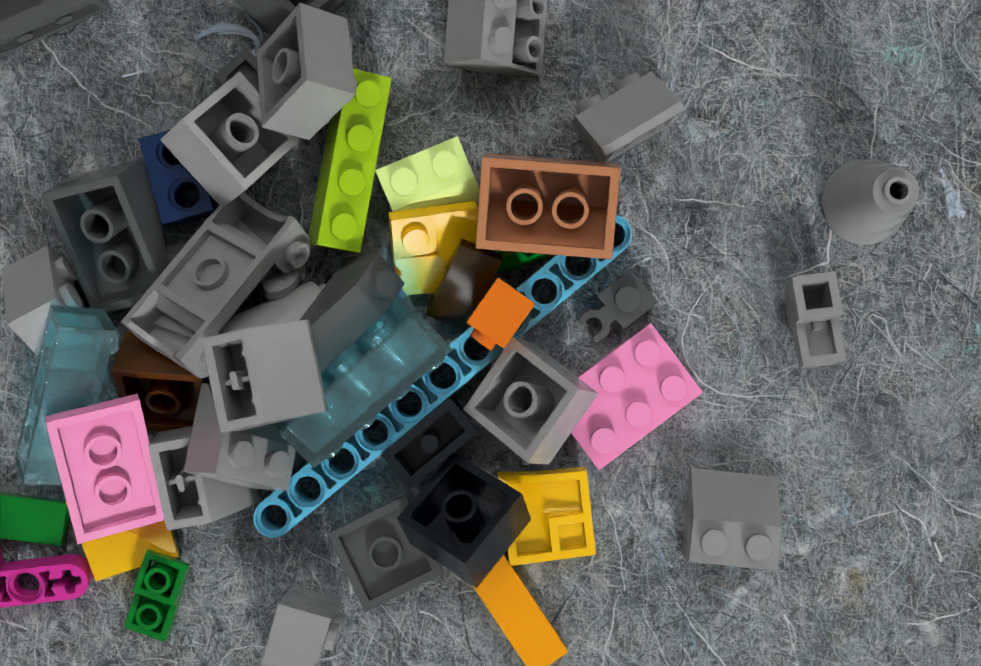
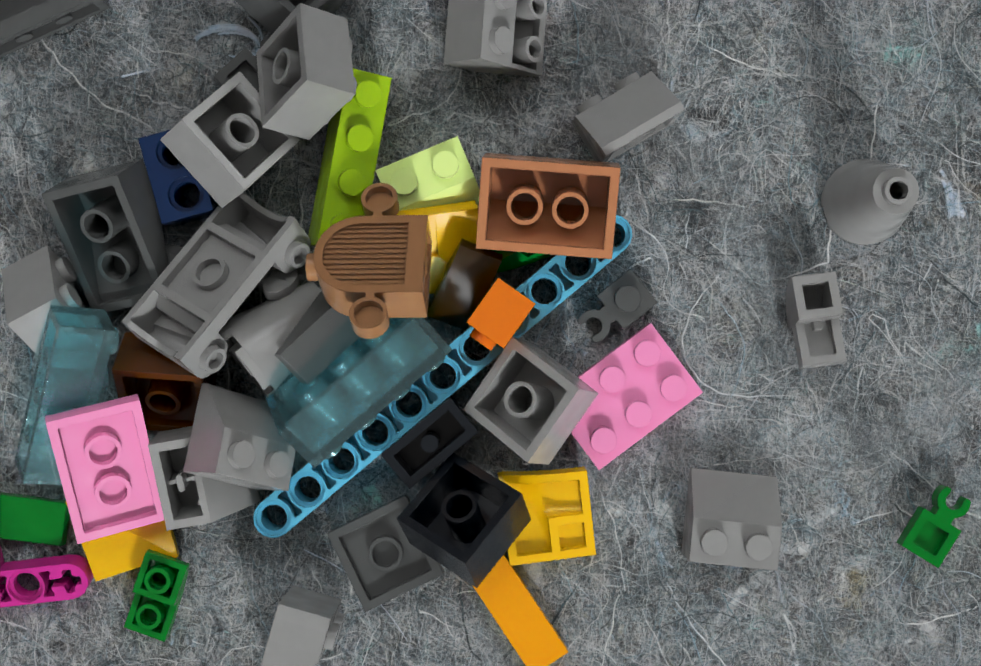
light grey slope [201,319,328,433] -> none
none -> medium nougat piece [305,183,432,339]
none -> green plate [896,484,971,568]

